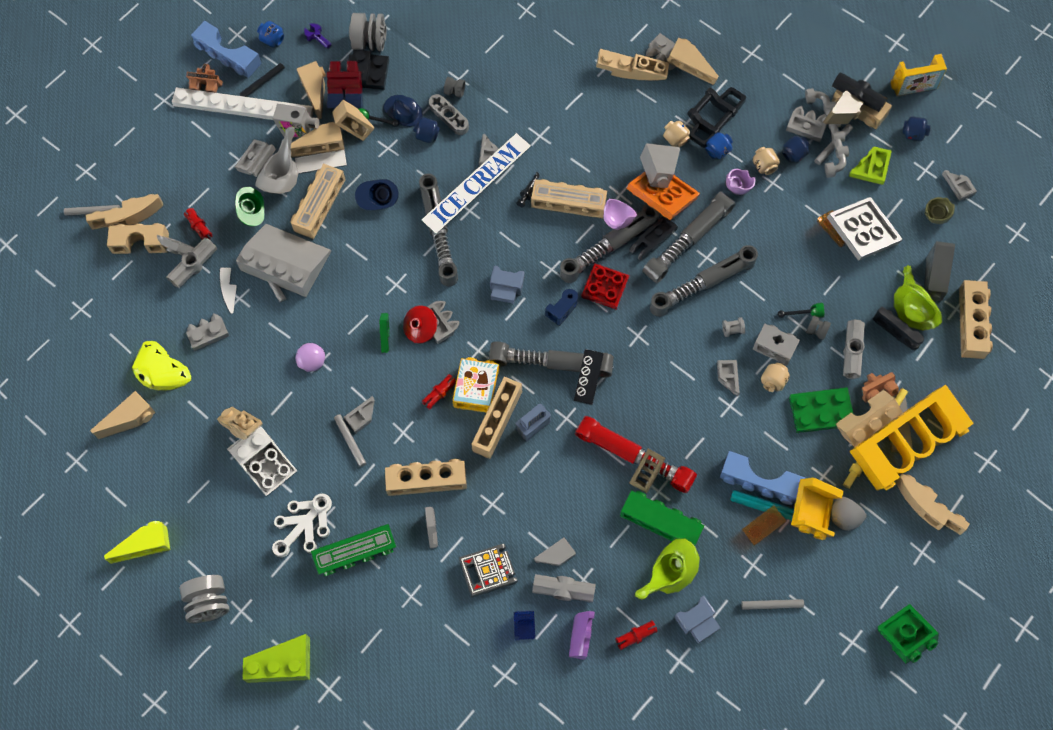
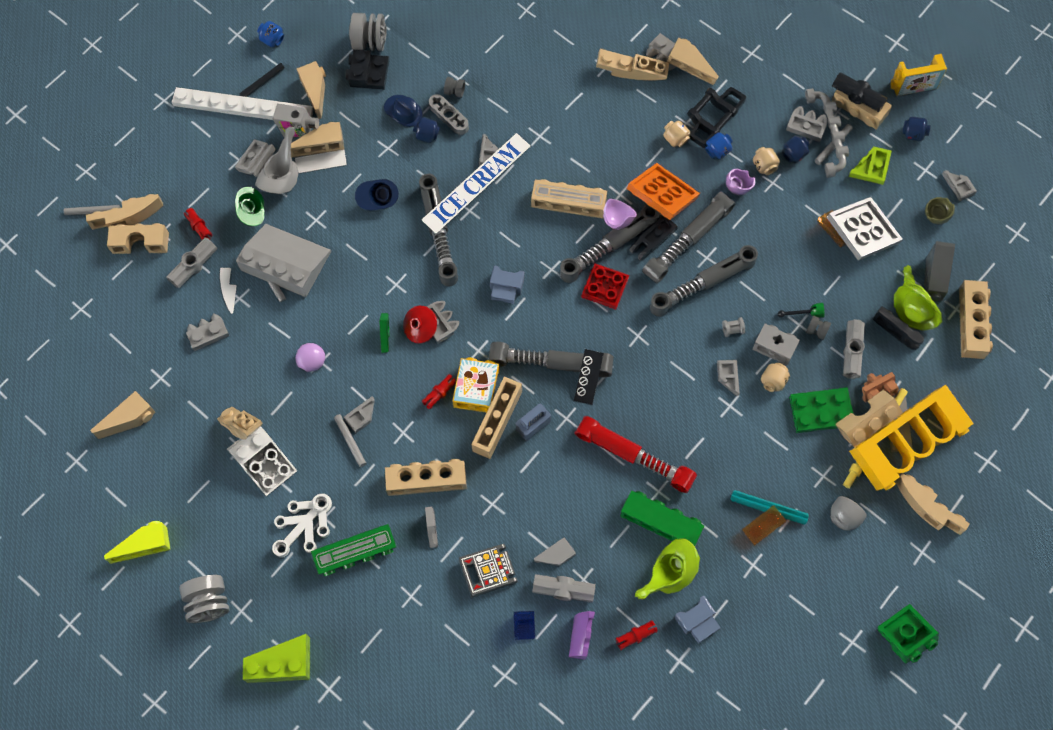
neon yellow piece [132,341,191,390] -> none
light grey plate [157,235,194,256] -> none
nougat hips [186,64,223,93] -> none
medium blue arch [191,21,262,78] -> none
tan brick [291,163,346,239] -> none
dark purple bar [304,23,332,49] -> none
dark red hips [327,61,363,108] -> none
tan slope [332,100,374,141] -> none
black hinge [358,108,399,127] -> none
black piece [516,172,540,208] -> none
dark blue leg [545,289,578,326] -> none
dark tan slope [629,448,666,493] -> none
light grey slope [640,143,680,188] -> none
medium blue arch [720,451,805,505] -> none
light grey bar [741,599,804,610] -> none
yellow panel [791,478,843,540] -> none
slope [823,91,863,124] -> none

